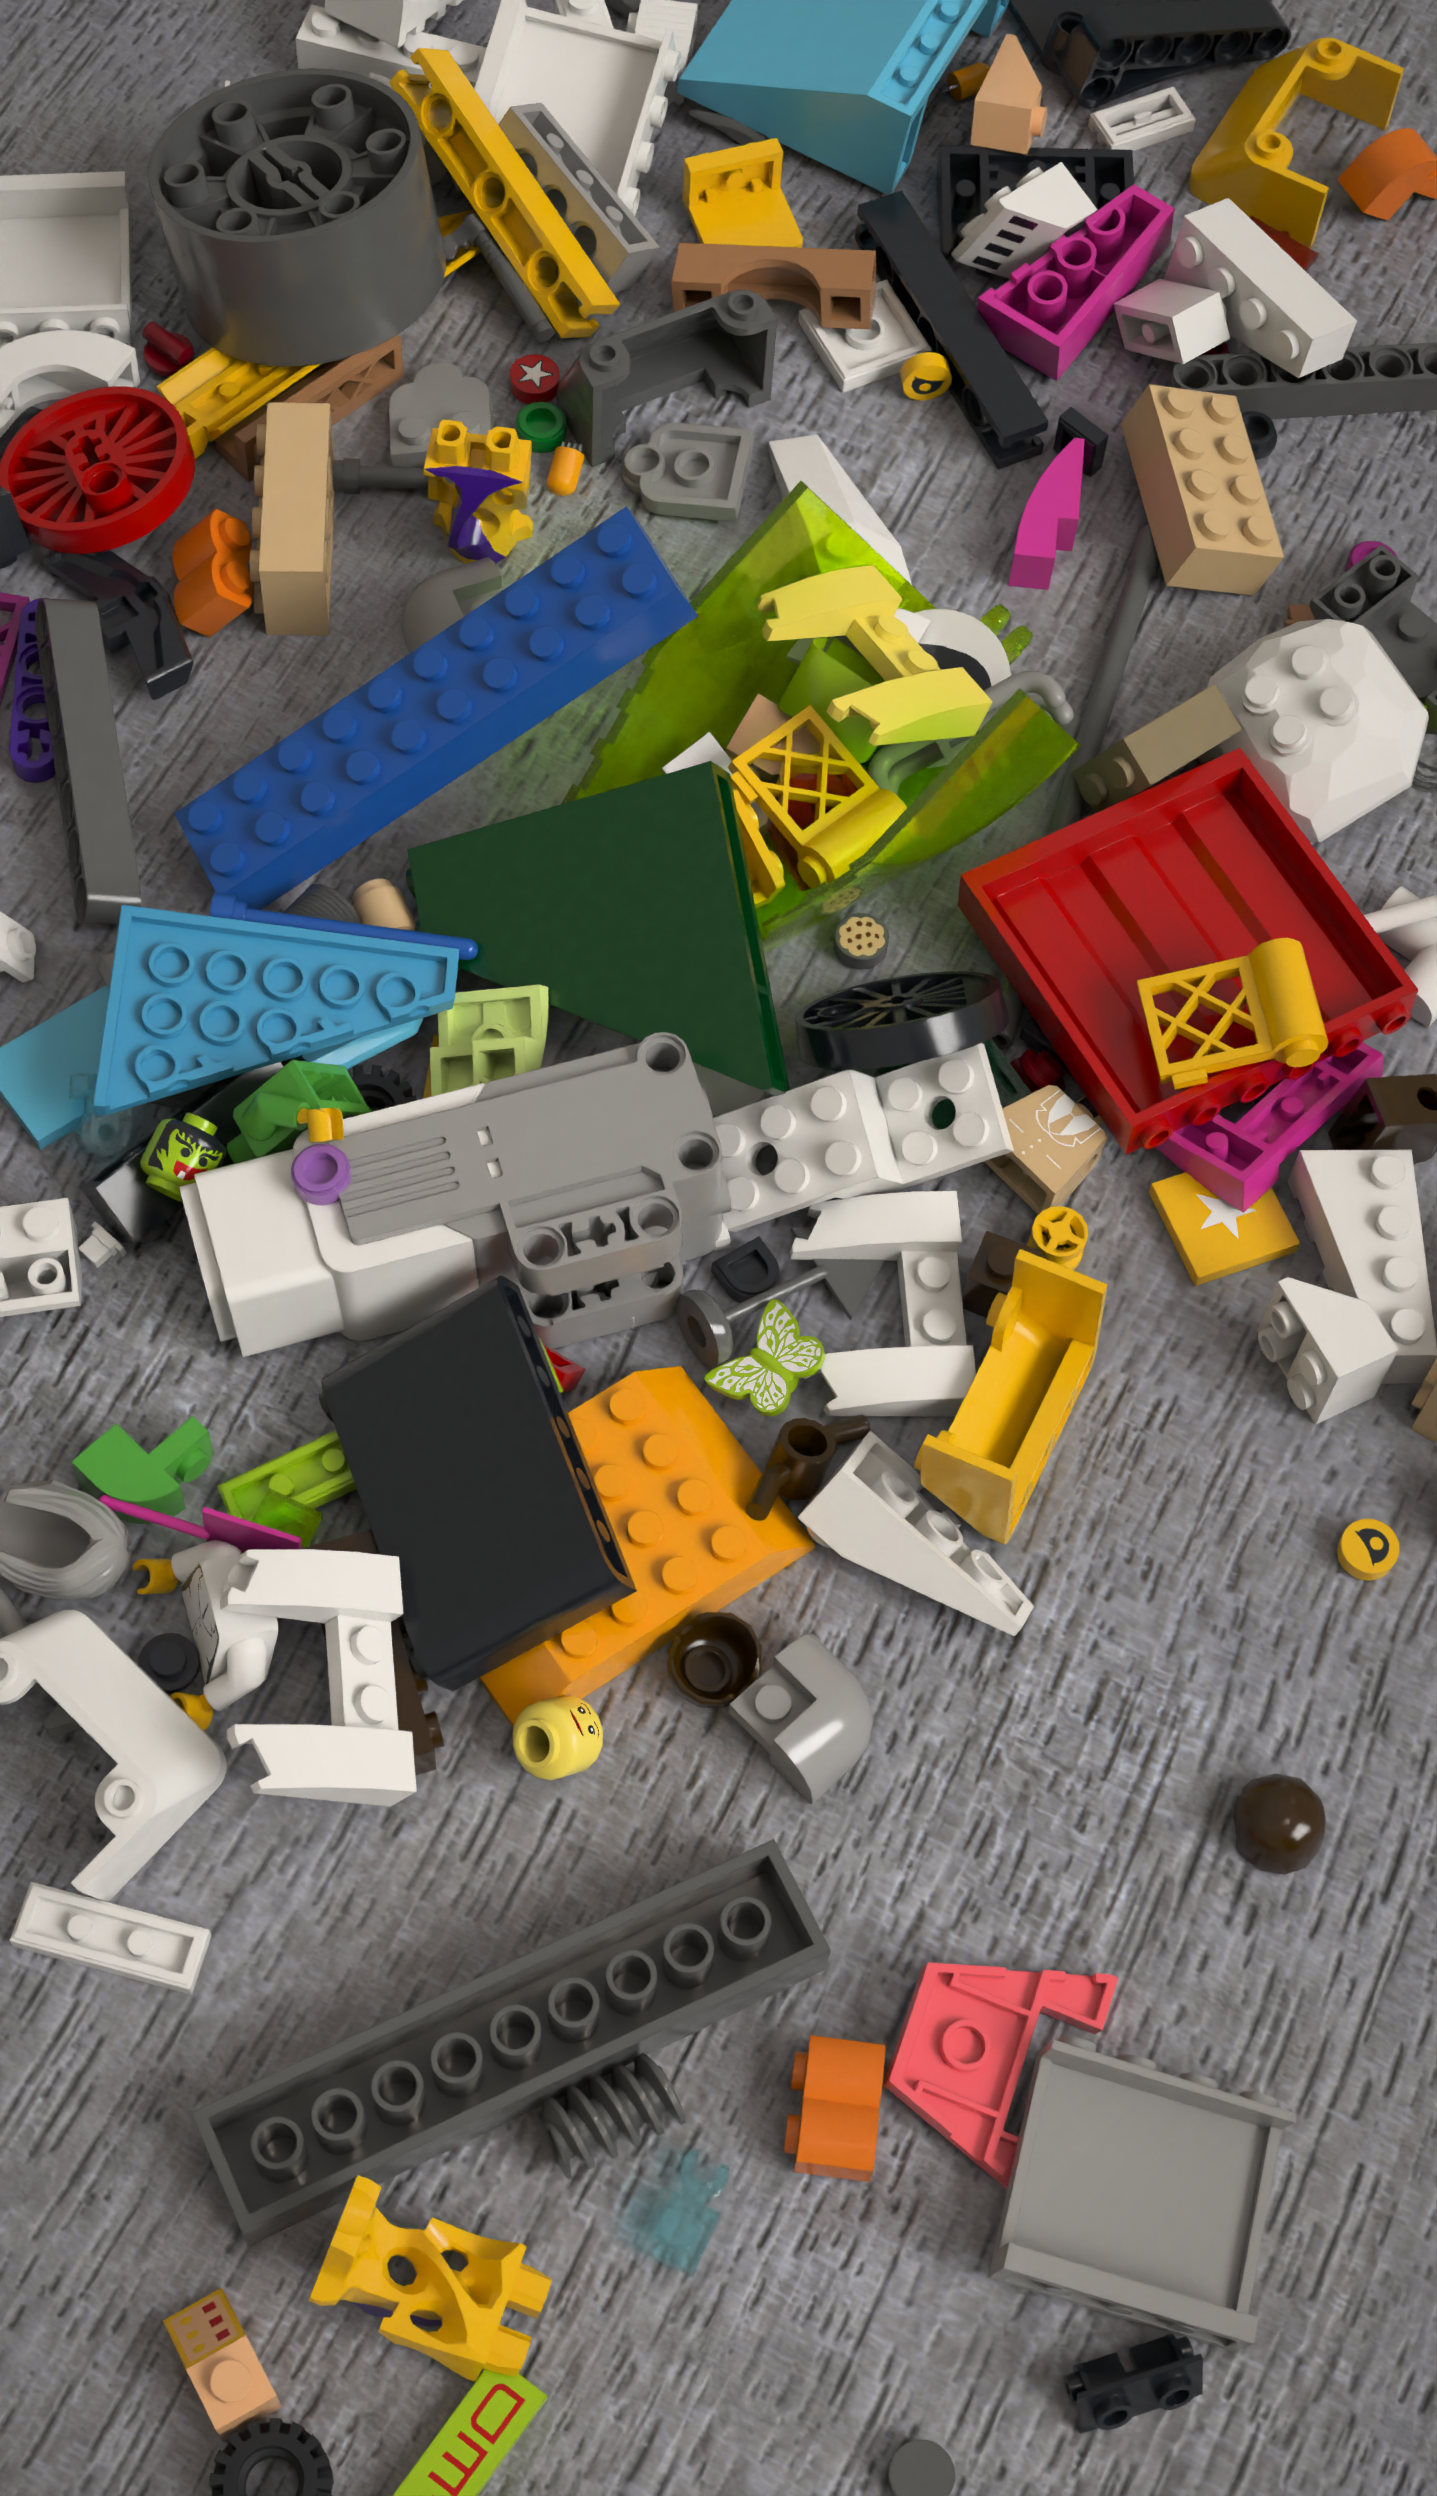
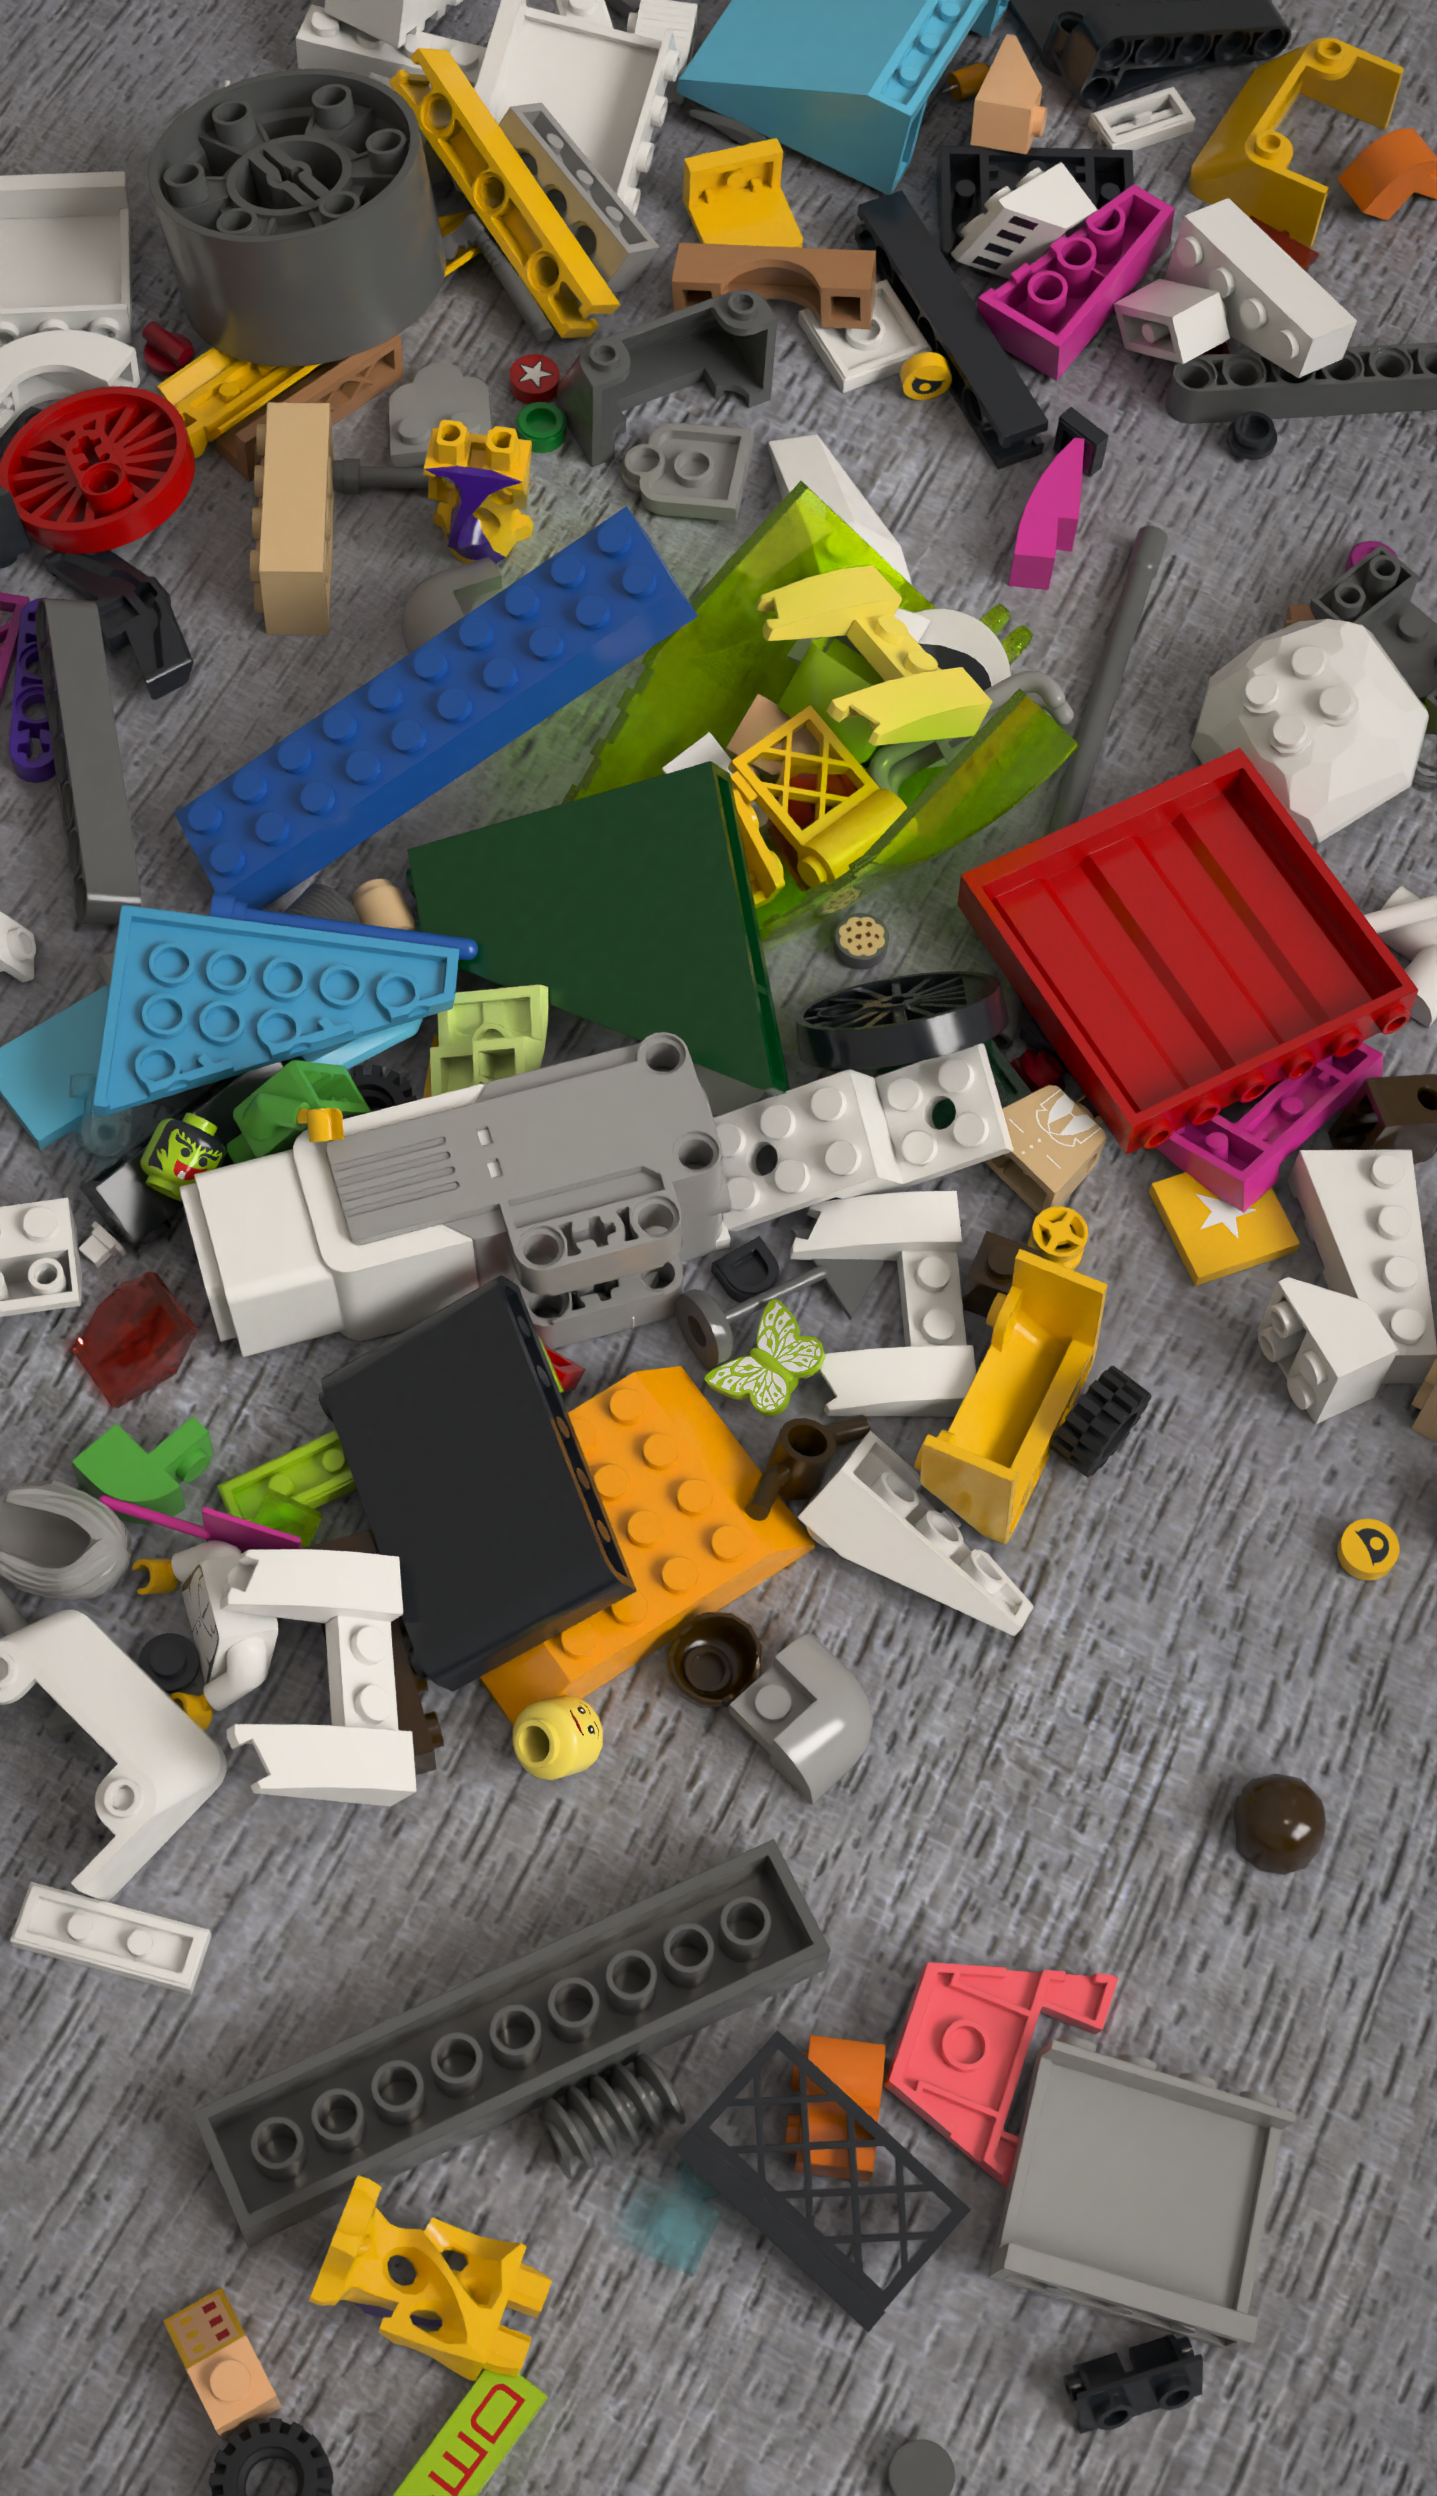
orange brick [172,509,253,637] -> none
medium lavender tile [291,1144,351,1206] -> none
light orange piece [547,442,585,496] -> none
dark tan brick [1071,684,1242,813] -> none
tan brick [1121,384,1284,596] -> none
yellow piece [1137,938,1329,1090] -> none
none -> clear red slope [71,1271,198,1408]
none -> black fence [673,2030,971,2332]
none -> black tyre [1050,1366,1152,1478]

